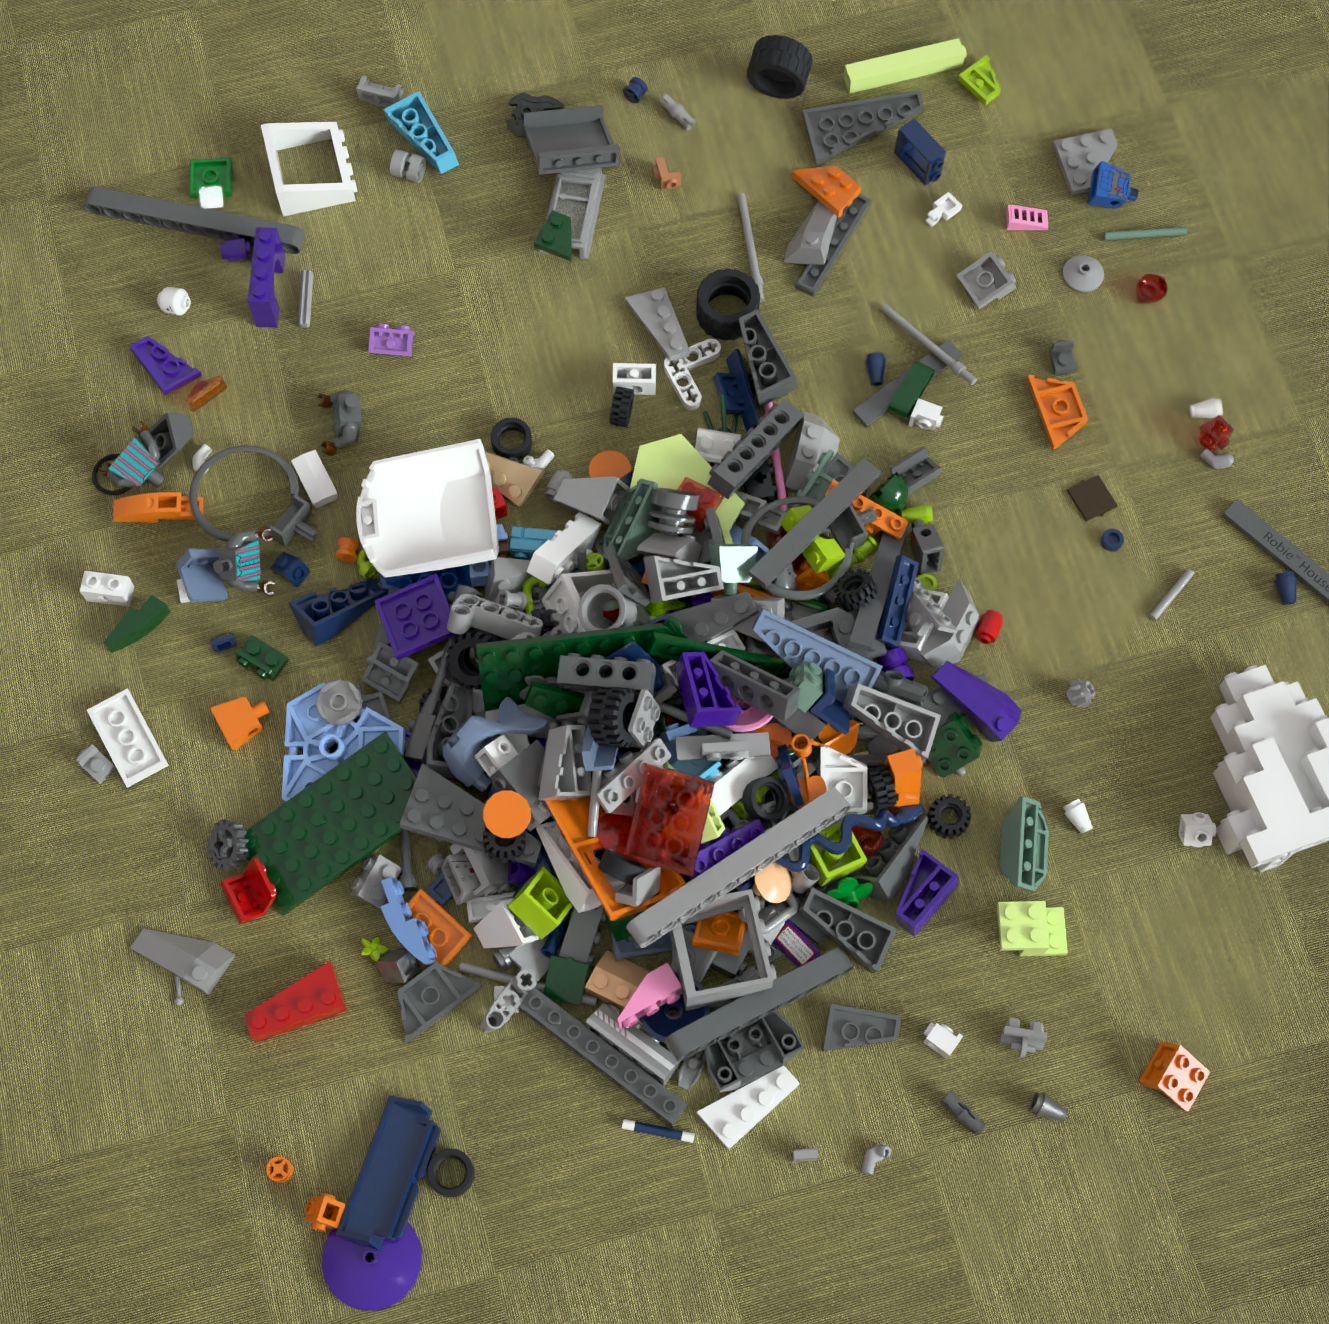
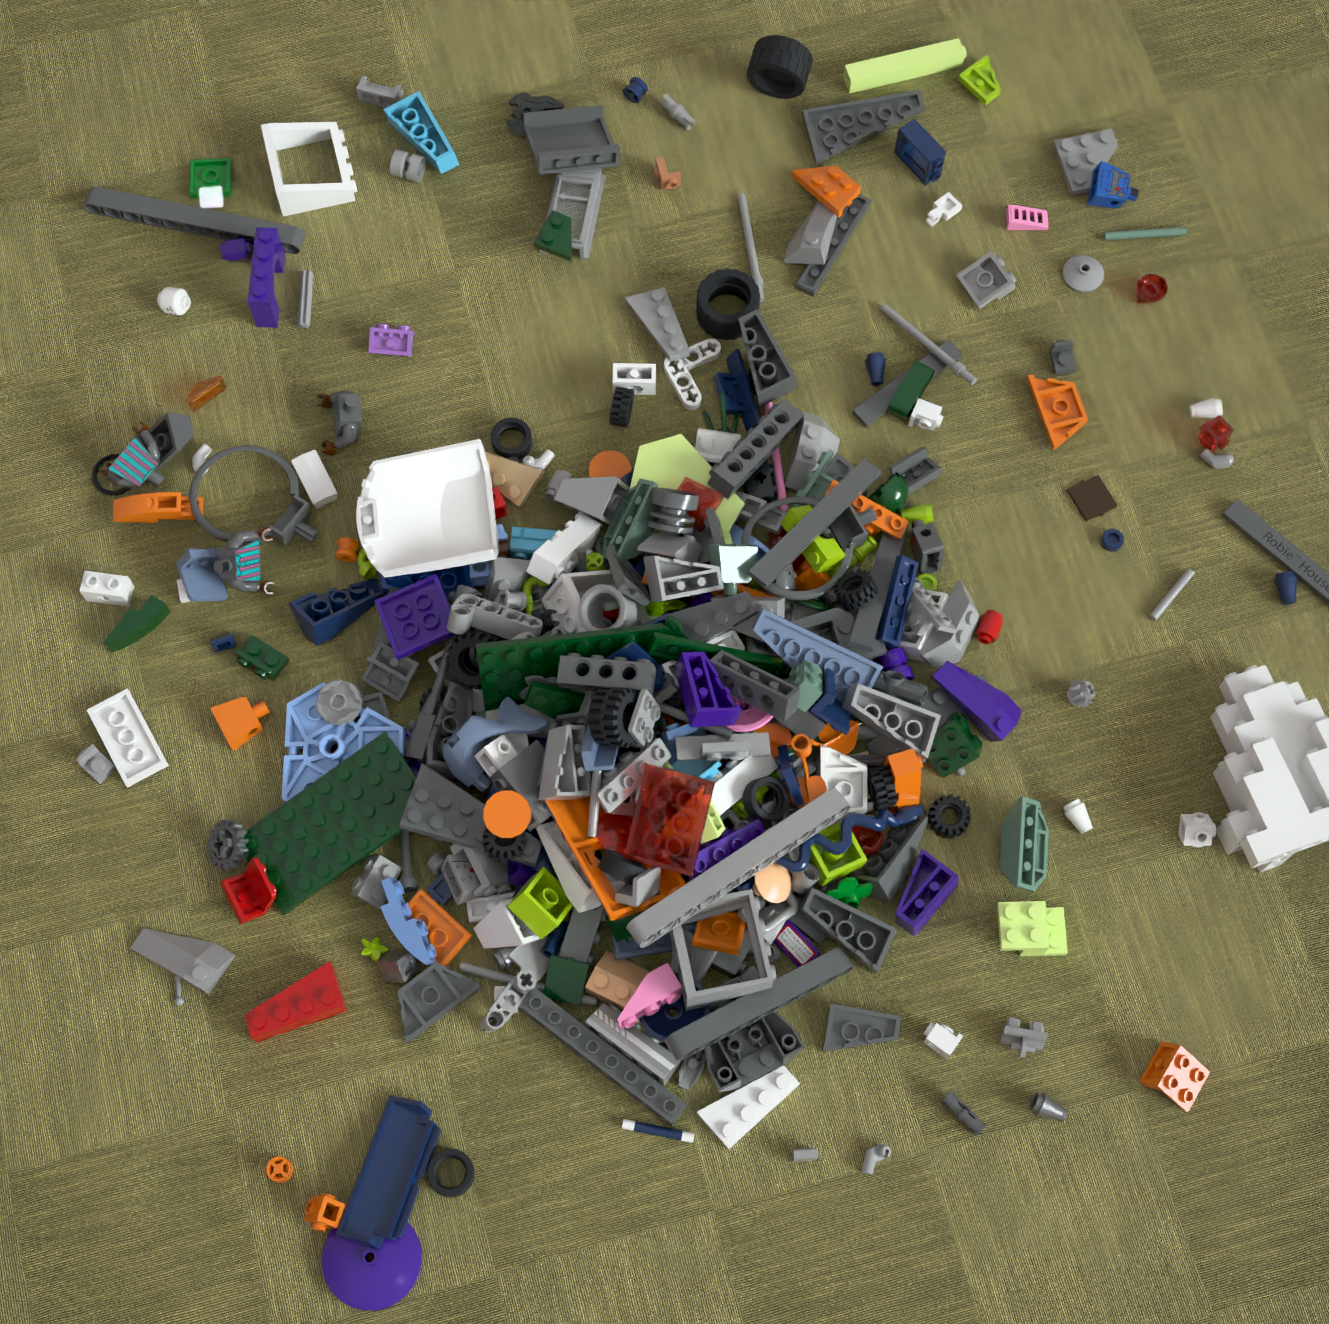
dark purple wing [129,336,201,395] -> none
dark blue bracket [270,552,310,587] -> none

